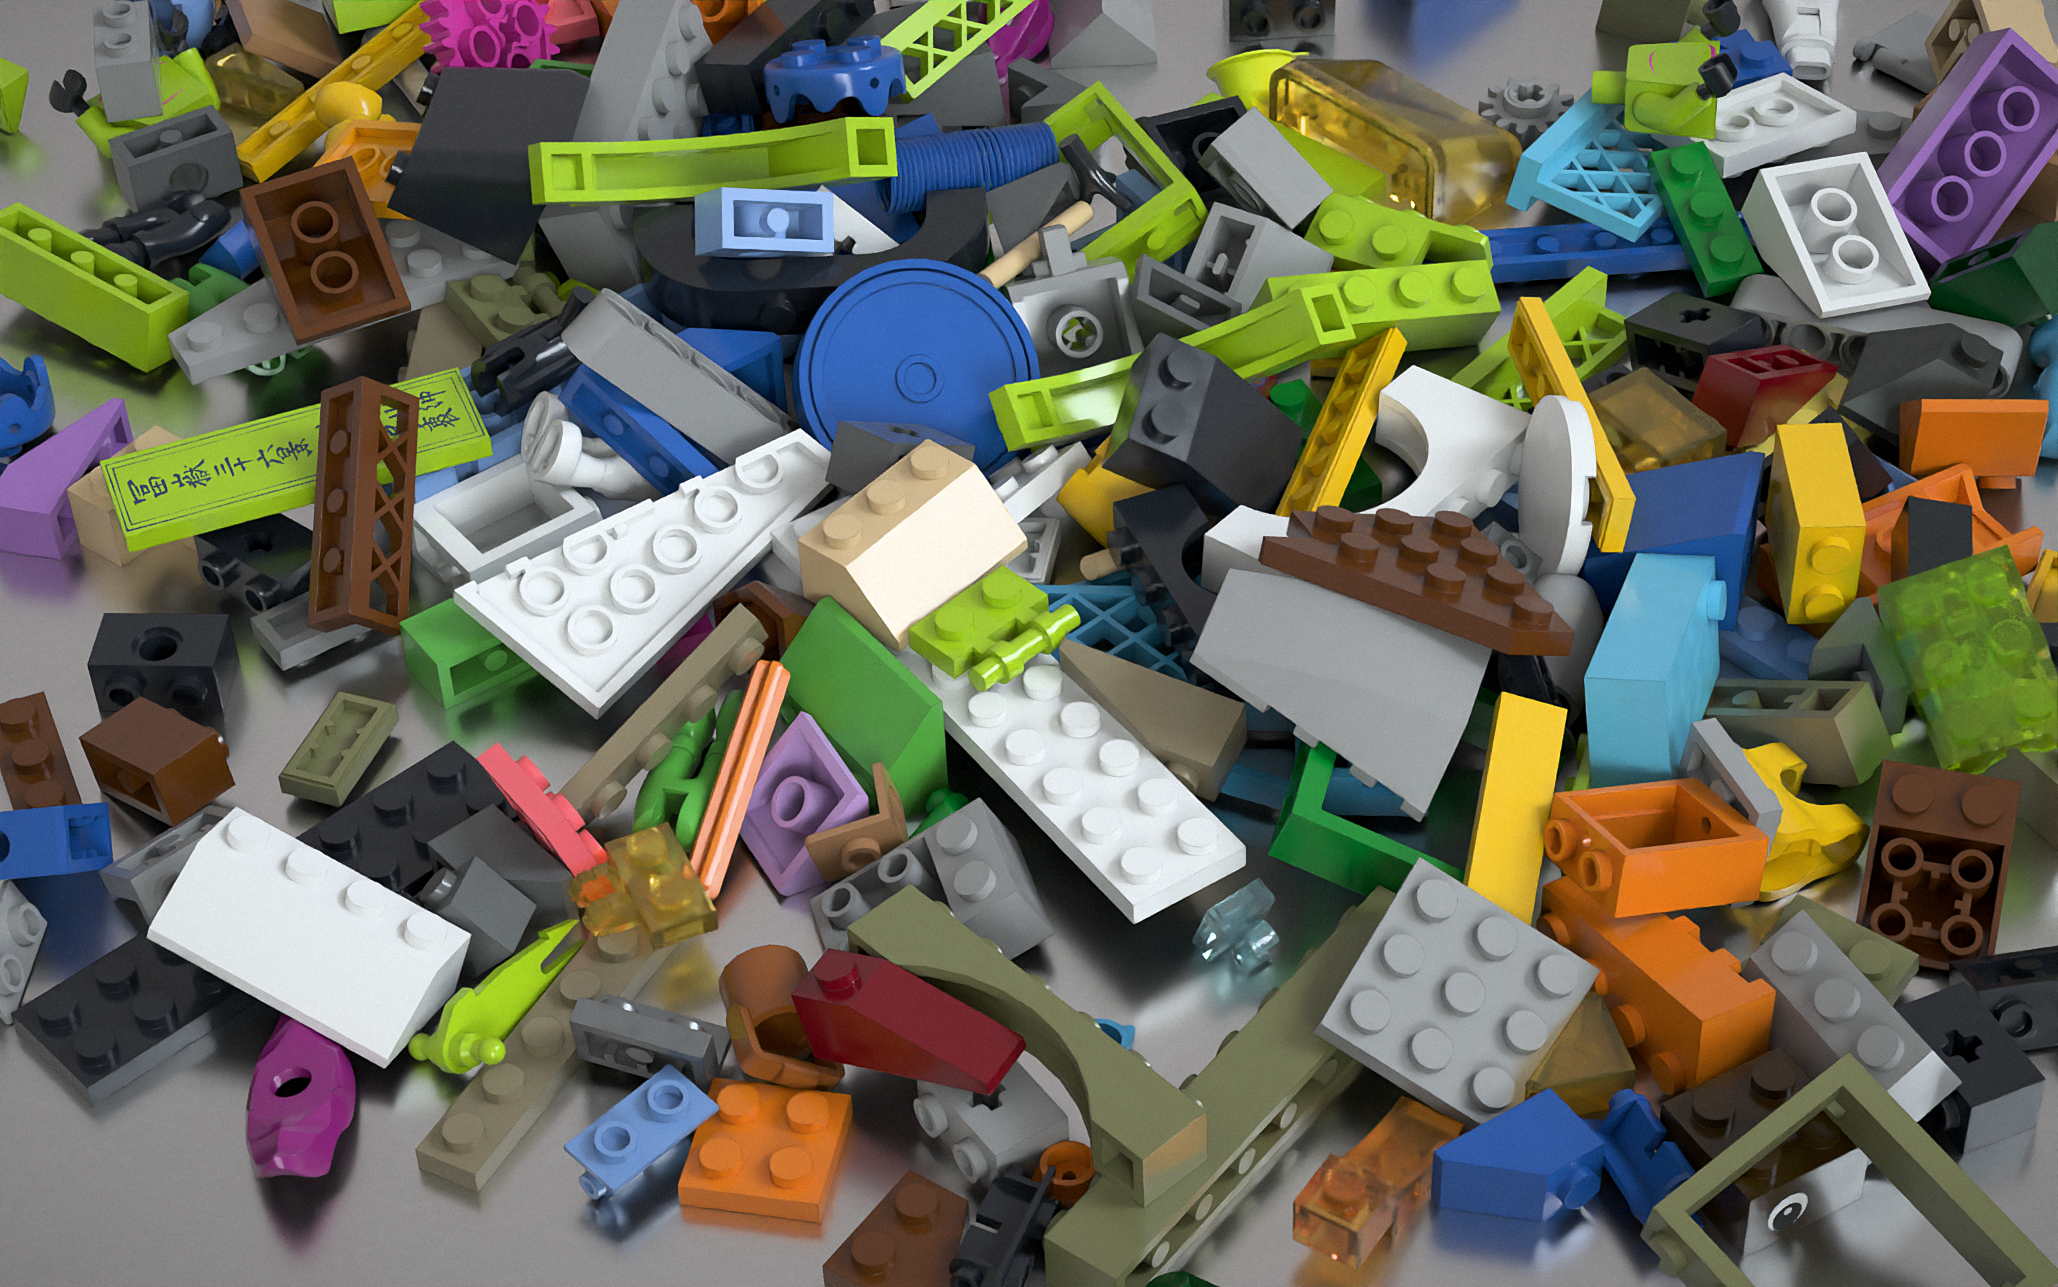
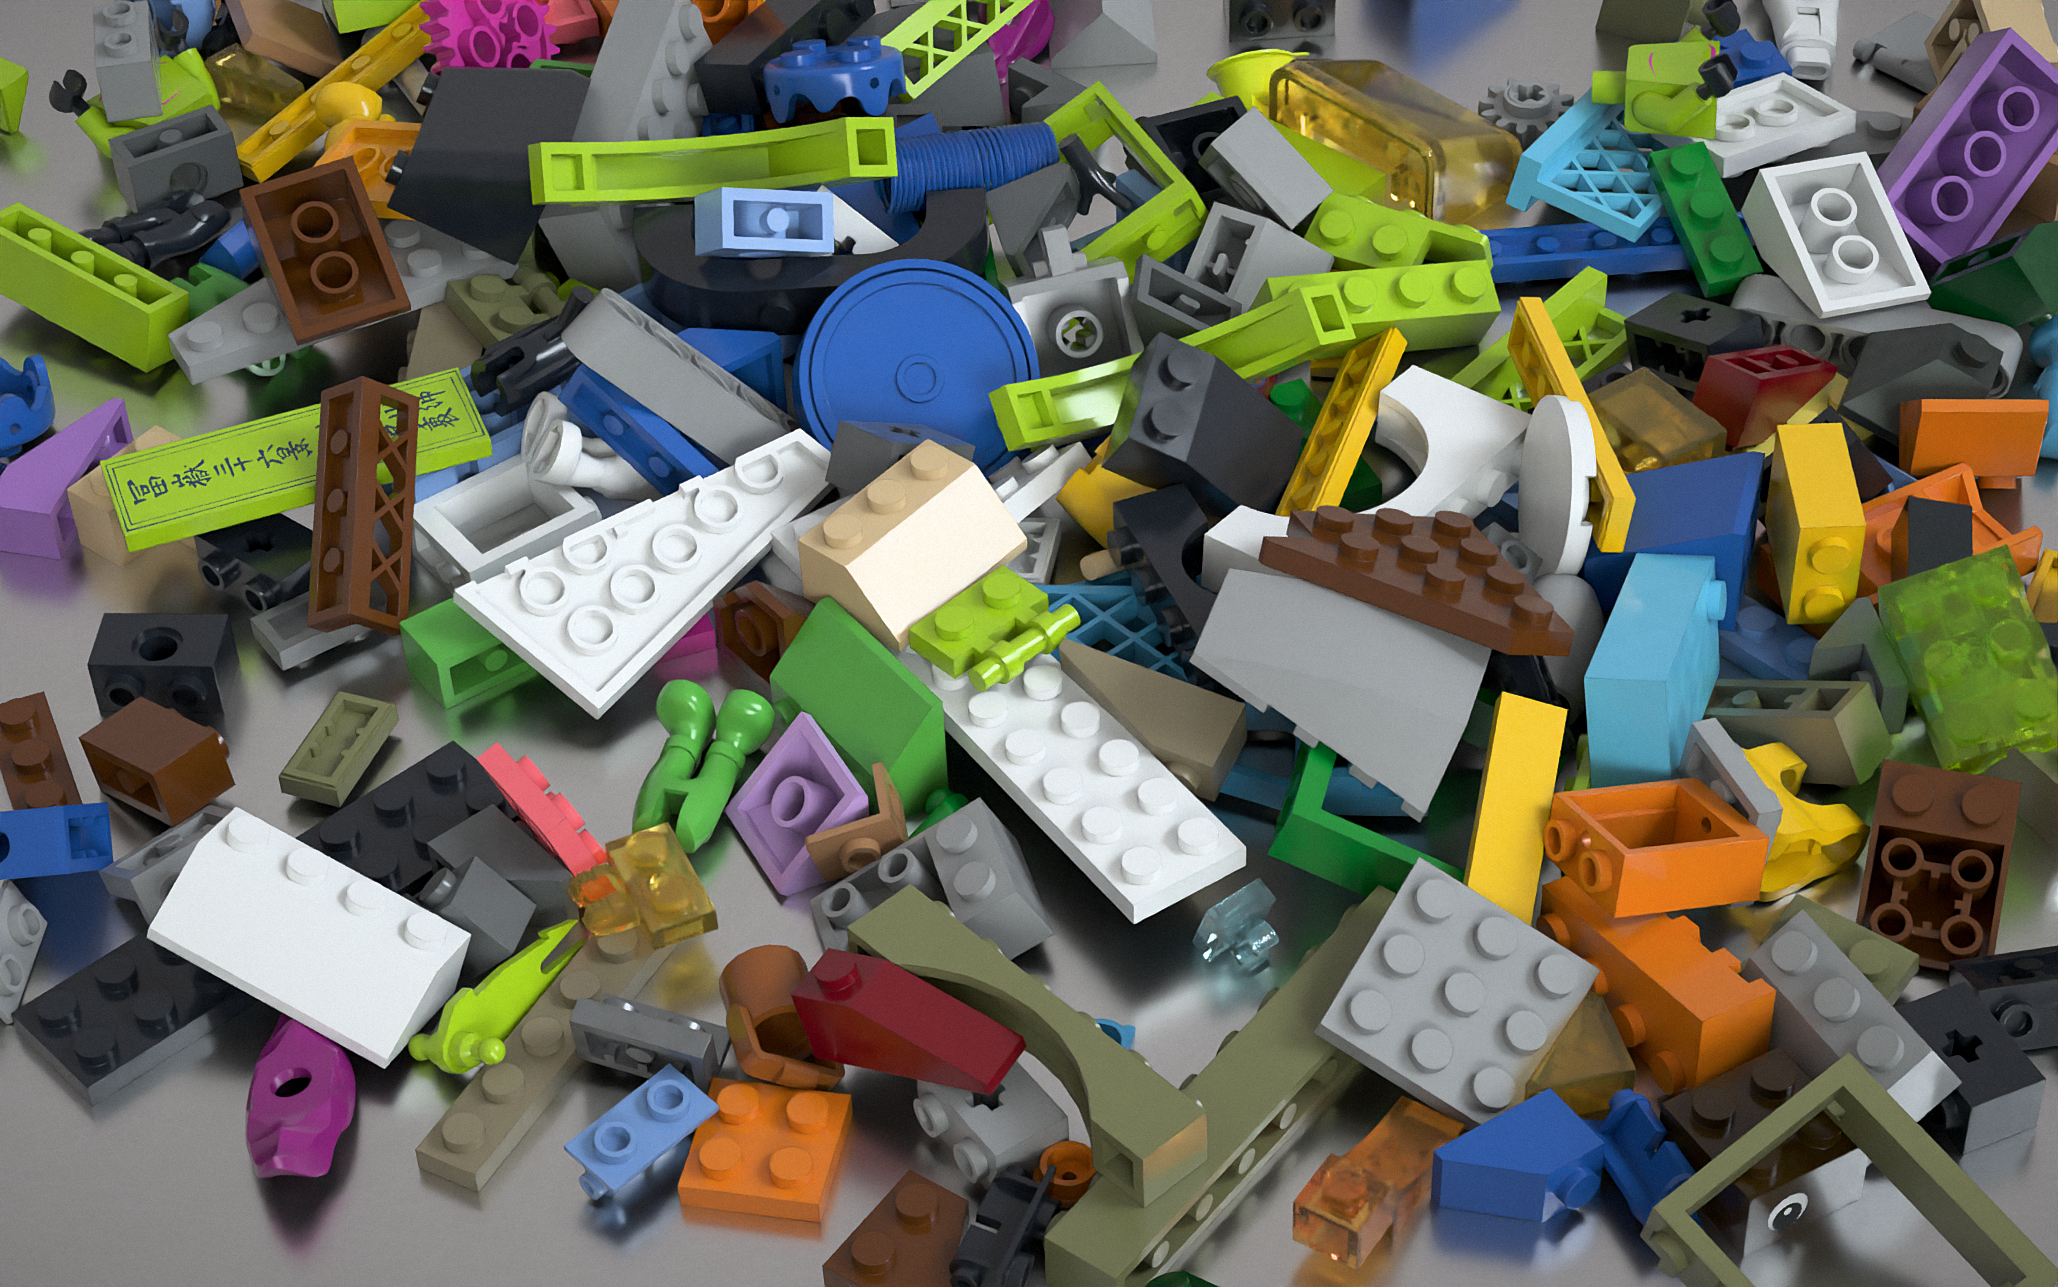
dark tan plate [556,603,769,826] -> none
axle [680,660,791,901] -> none
tan bar [977,201,1093,289] -> none

